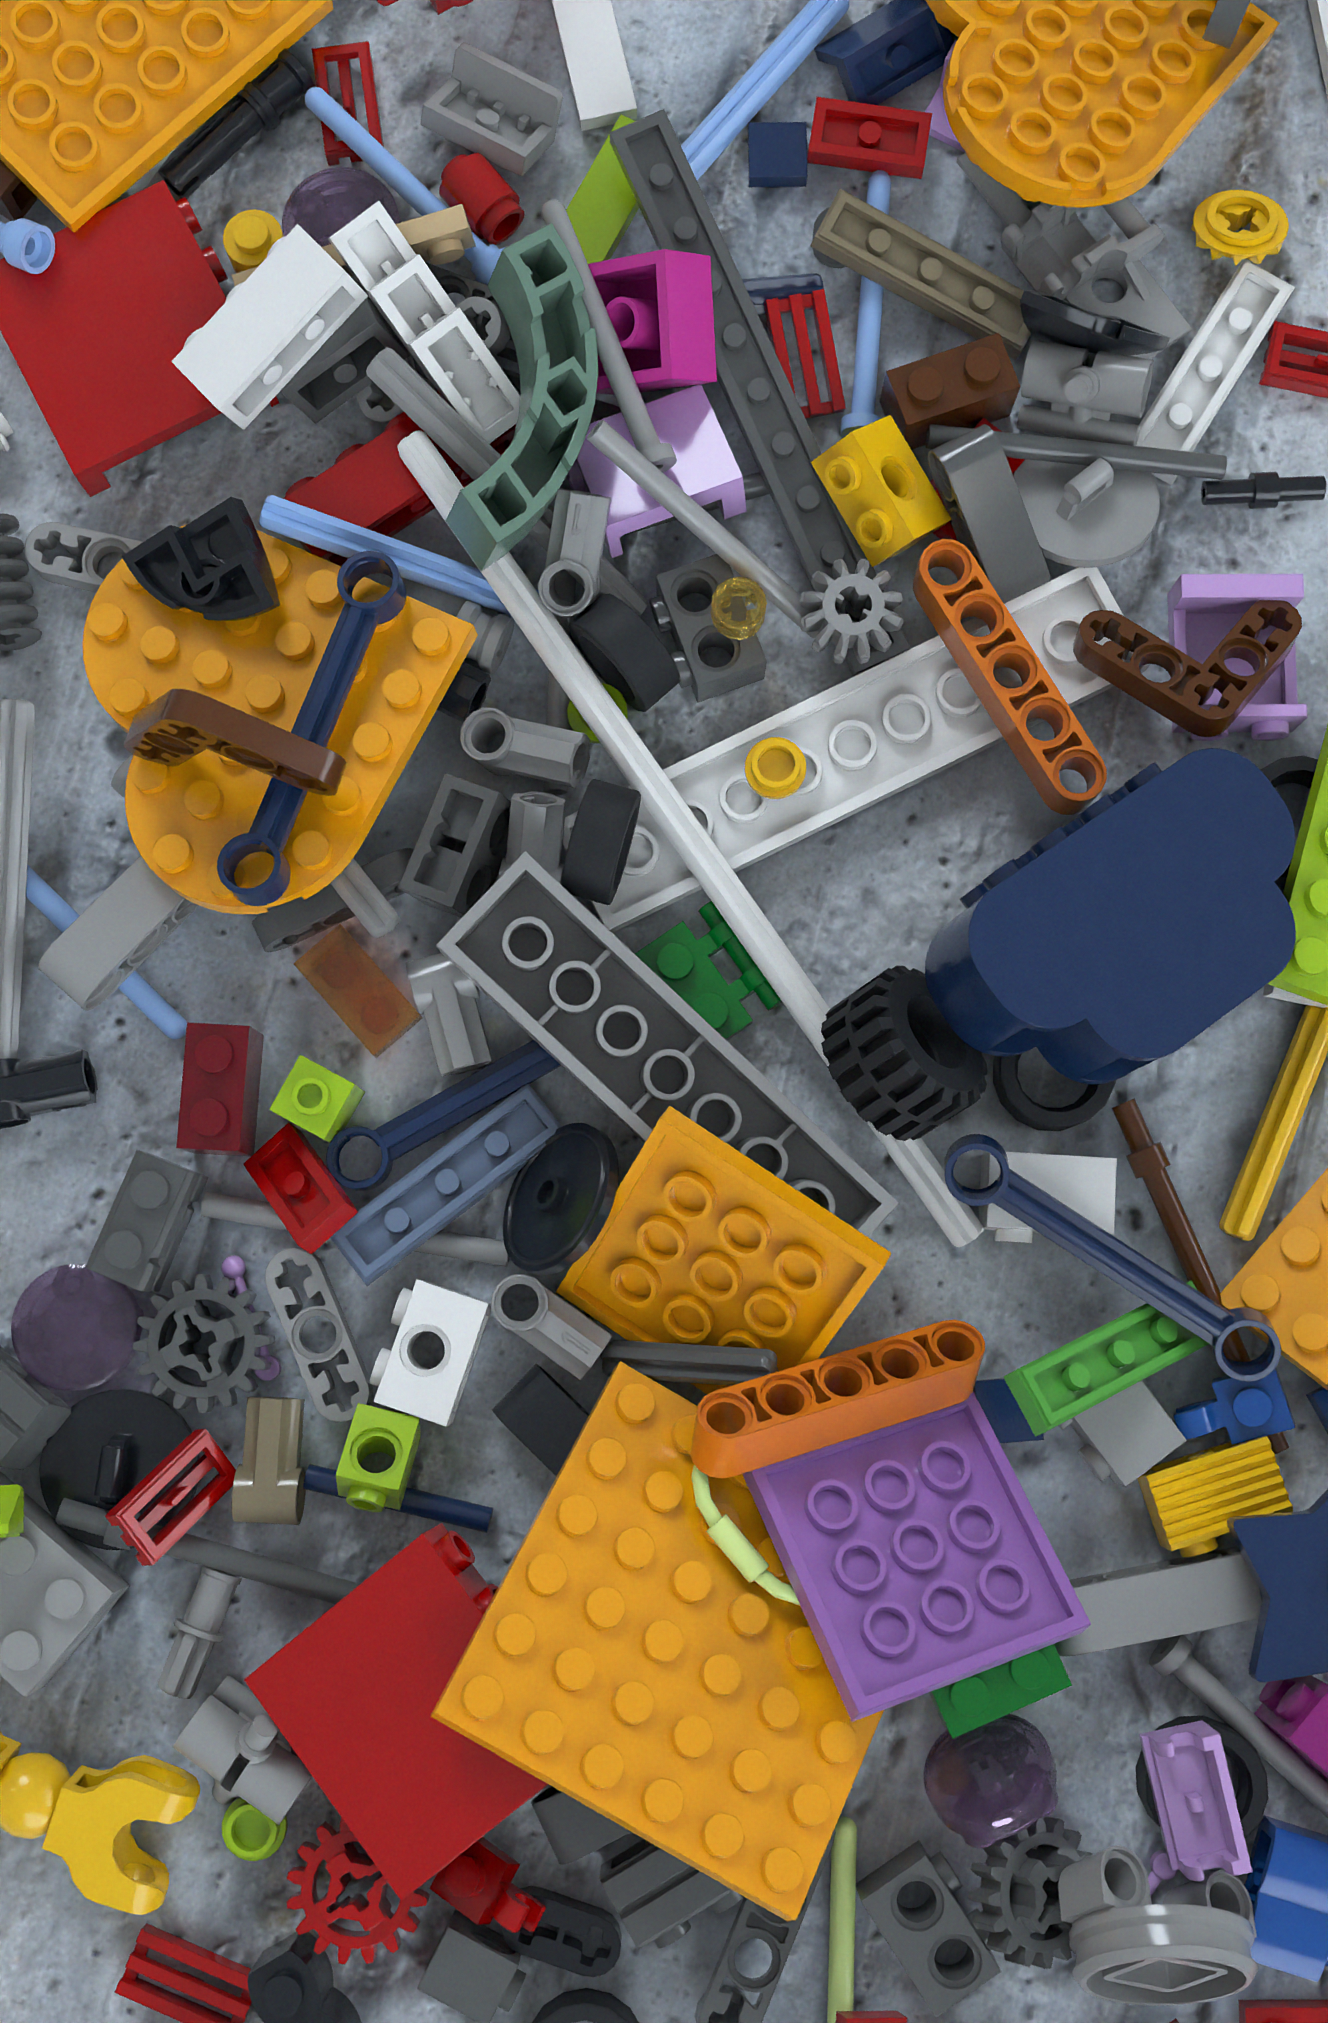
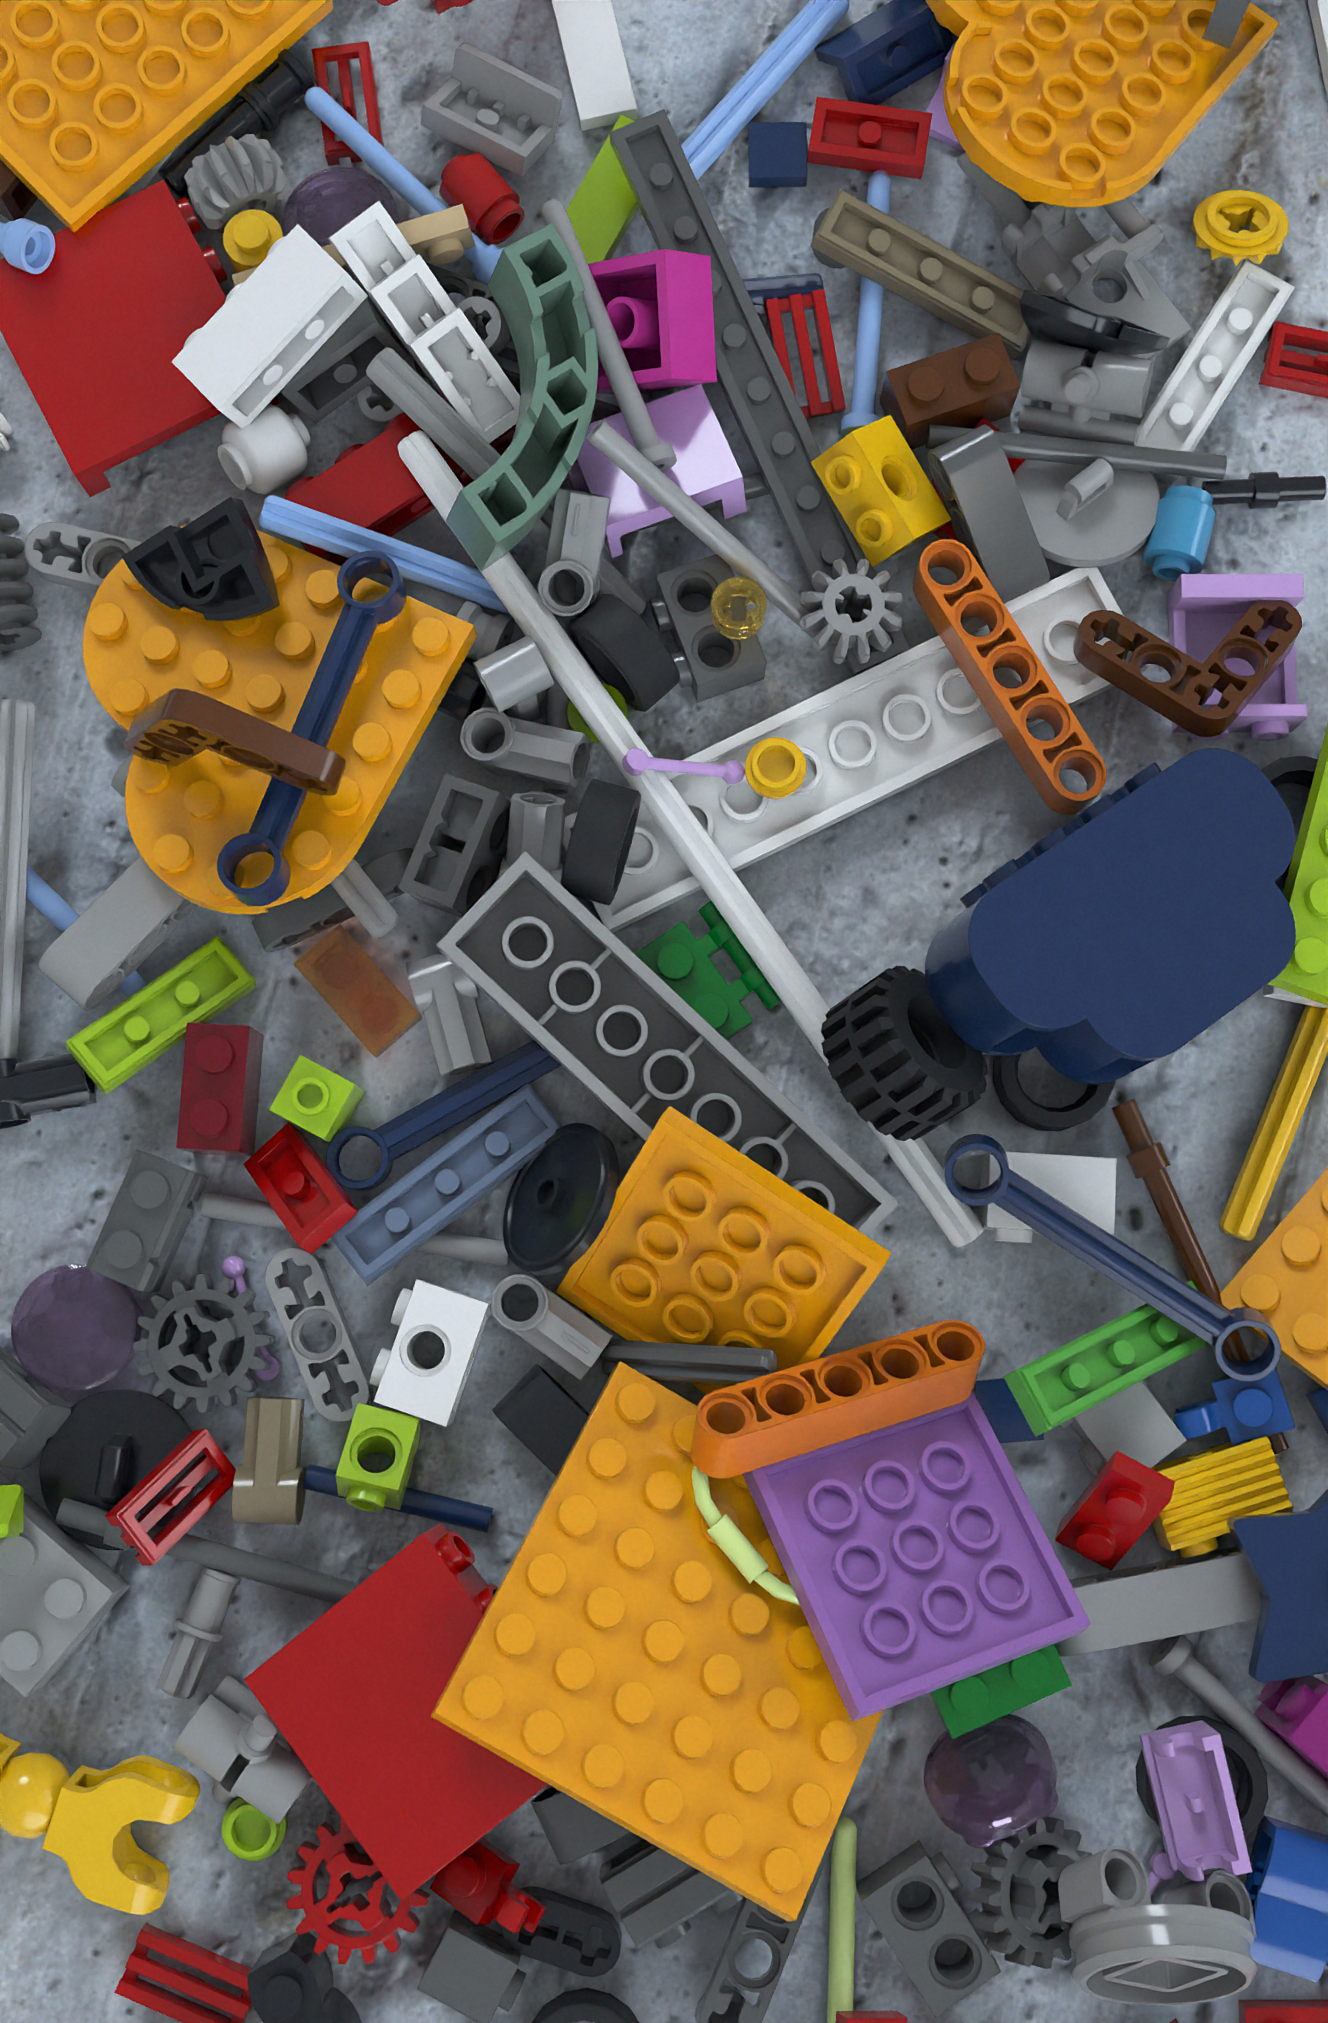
none -> lime tile [66,936,256,1095]
none -> light grey gear [184,134,290,233]
none -> white head [217,404,311,494]
none -> light grey piece [473,635,554,722]
none -> lavender hinge [622,748,745,784]
none -> red plate [1055,1450,1175,1571]
none -> dark azure brick [1143,485,1216,581]

